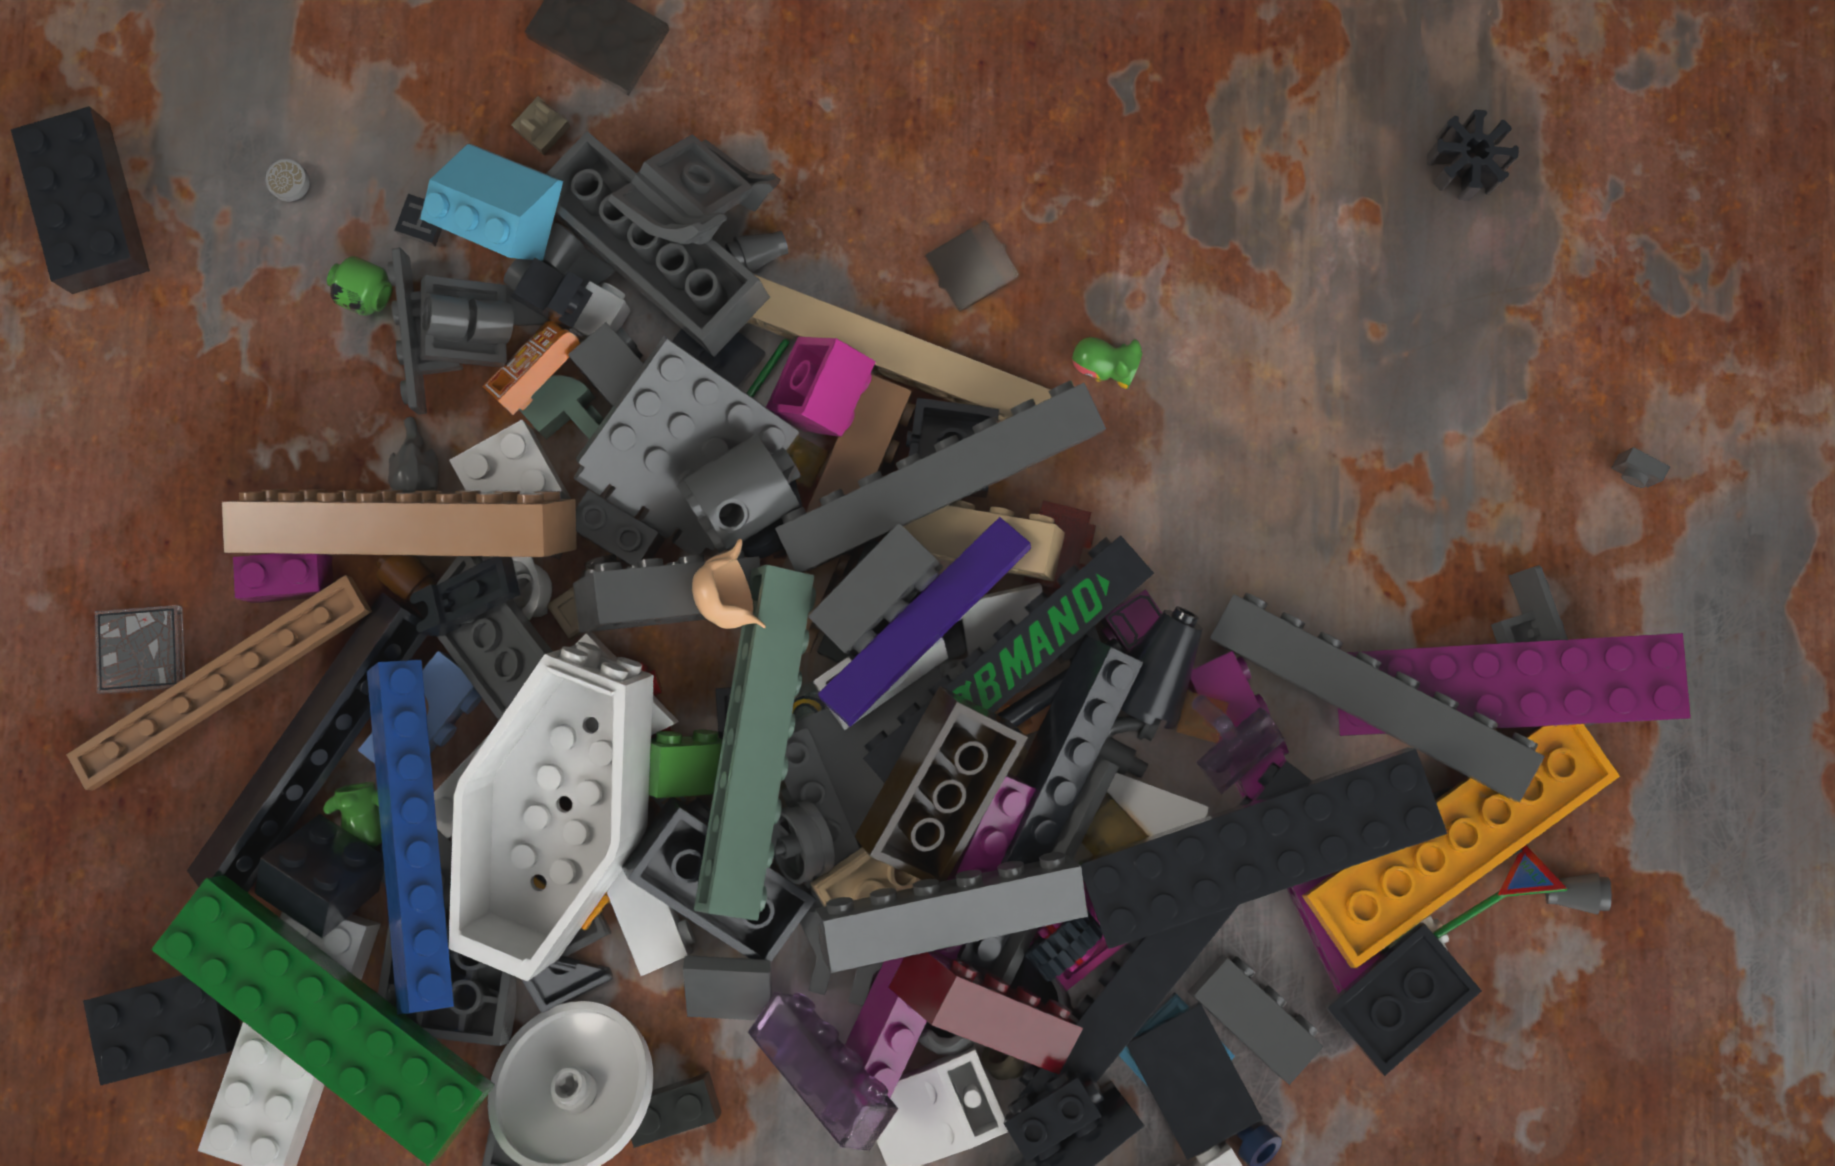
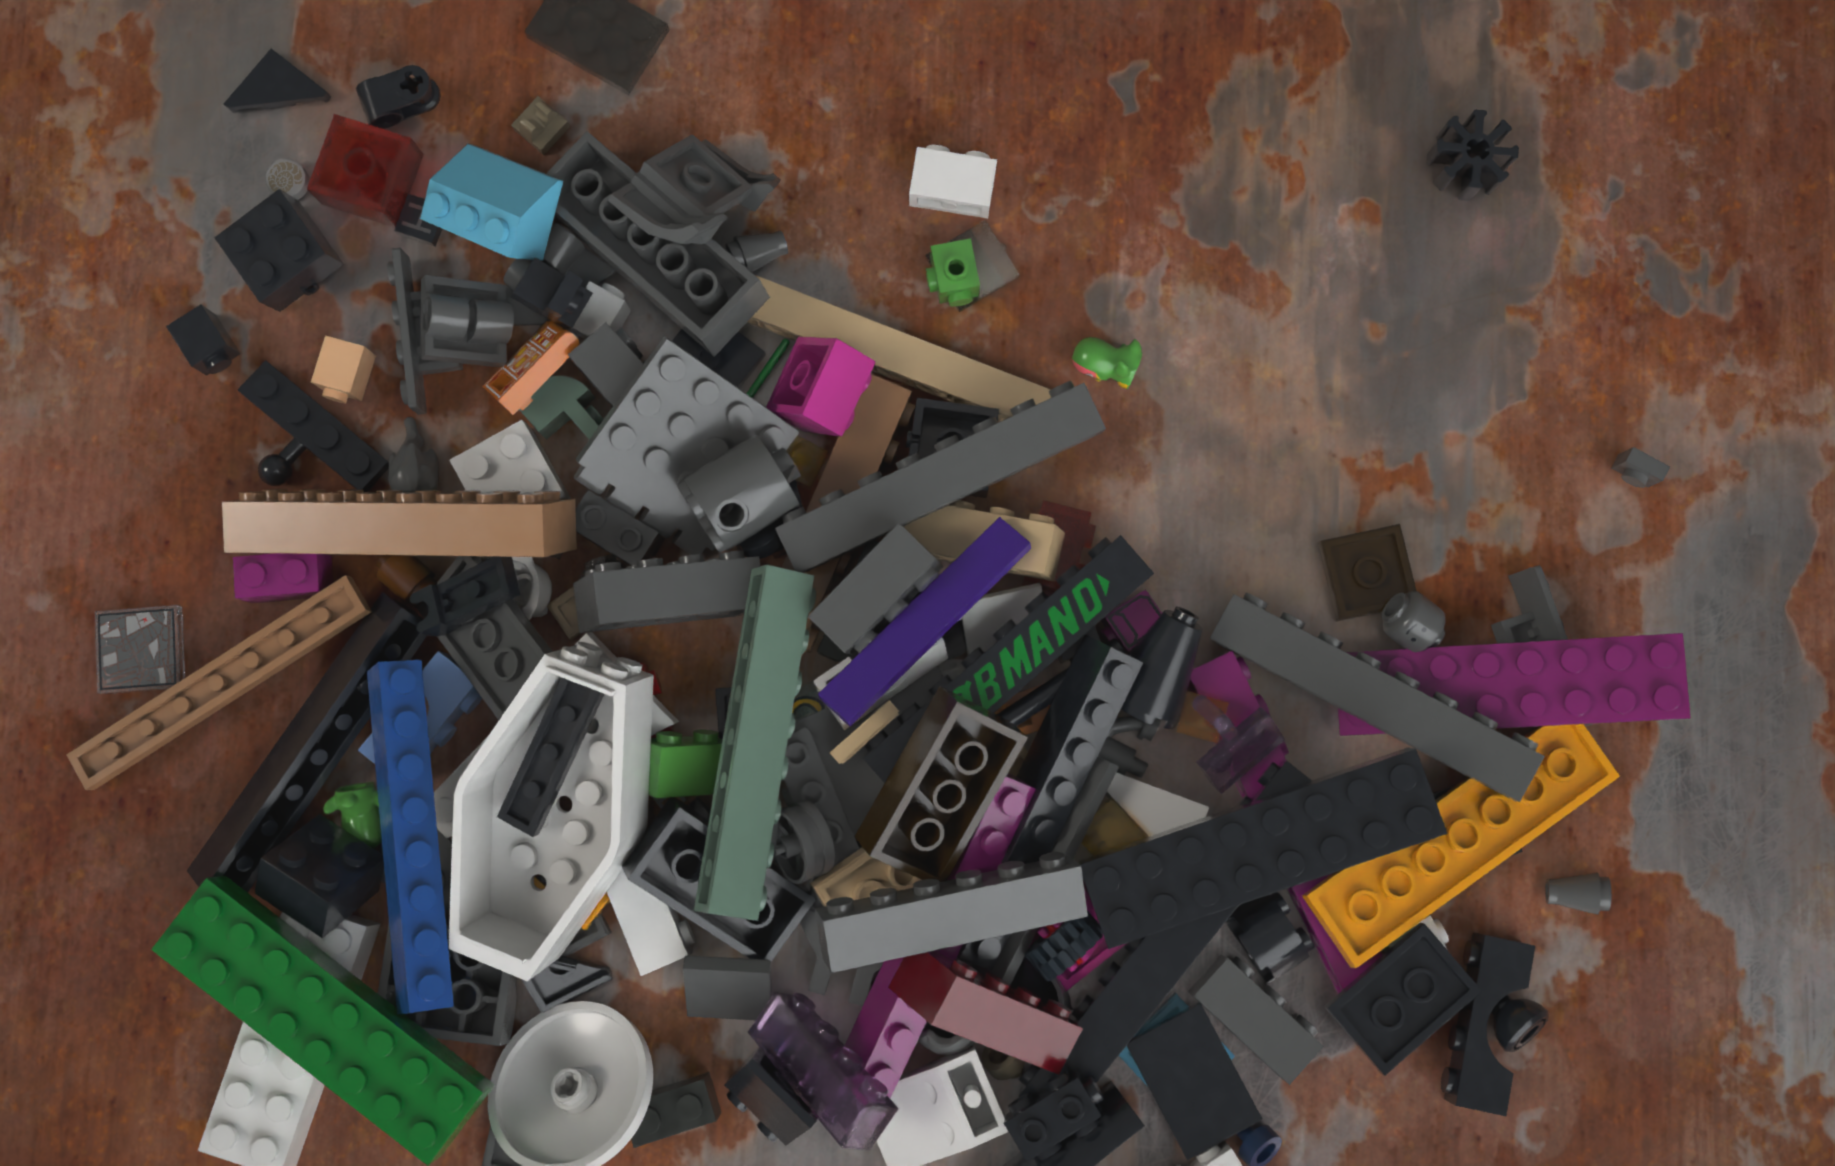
black brick [11,106,150,294] -> none
black brick [83,975,241,1086] -> none
bright green head [327,256,392,316] -> none
light nougat hair [692,539,766,629] -> none
piece [1433,845,1567,939] -> none
none -> black brick [166,304,241,376]
none -> black brick [214,189,344,312]
none -> black tile [224,48,331,113]
none -> black plate [238,360,389,492]
none -> clear red brick [307,114,424,227]
none -> light nougat brick [311,335,376,404]
none -> black piece [356,65,441,130]
none -> black tile [497,677,604,837]
none -> black slope [724,1042,823,1146]
none -> tan tile [830,700,899,764]
none -> white brick [909,145,997,219]
none -> bright green brick [926,238,980,306]
none -> black cylinder [1225,892,1315,986]
none -> dark brown tile [1318,524,1417,622]
none -> dark grey head [1382,591,1446,653]
none -> black arch [1441,932,1535,1116]
none -> black brick [1491,995,1549,1052]

